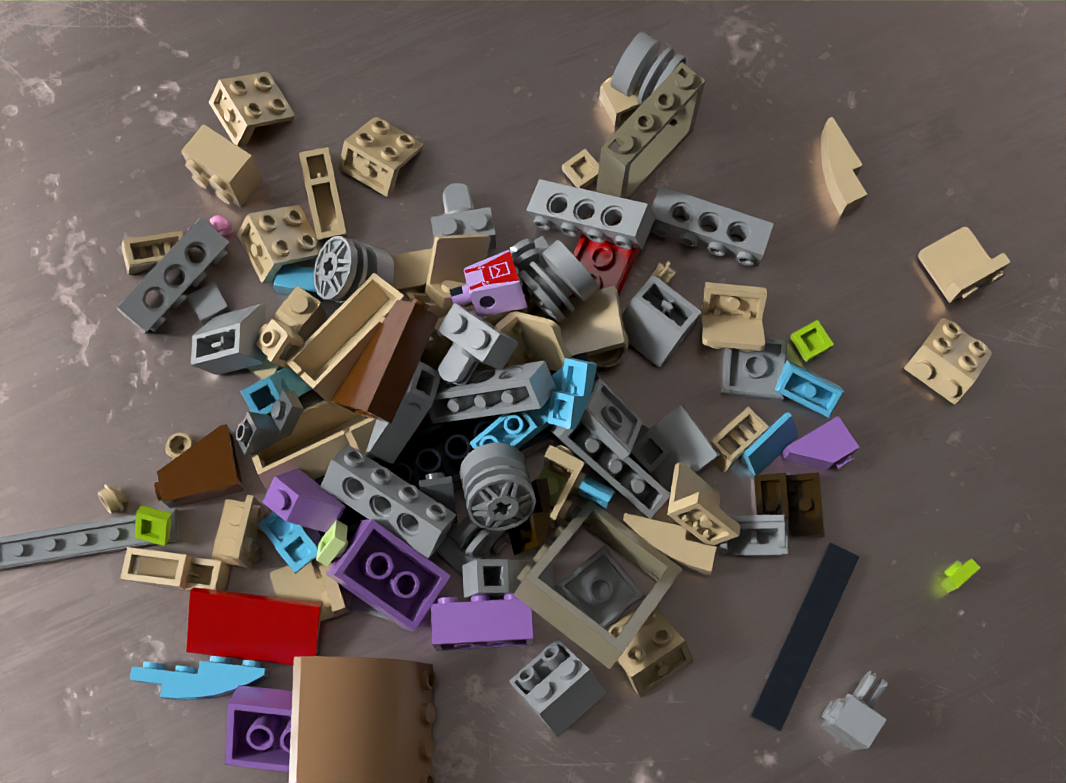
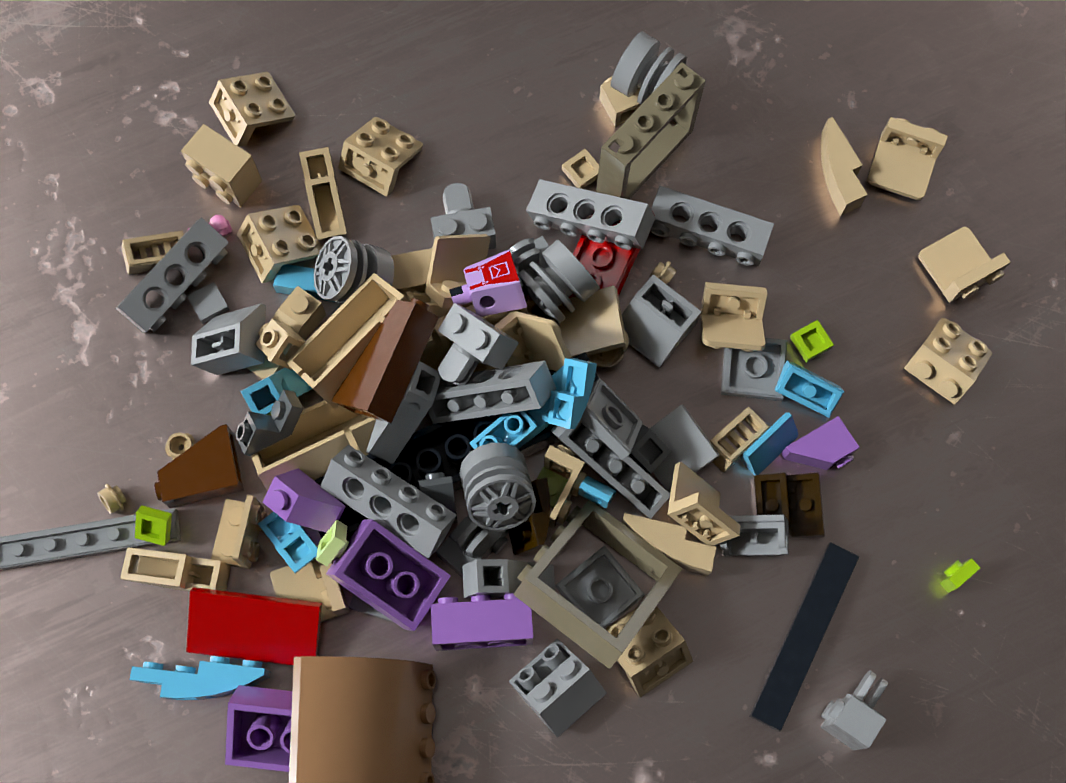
none -> tan bracket [867,117,948,200]

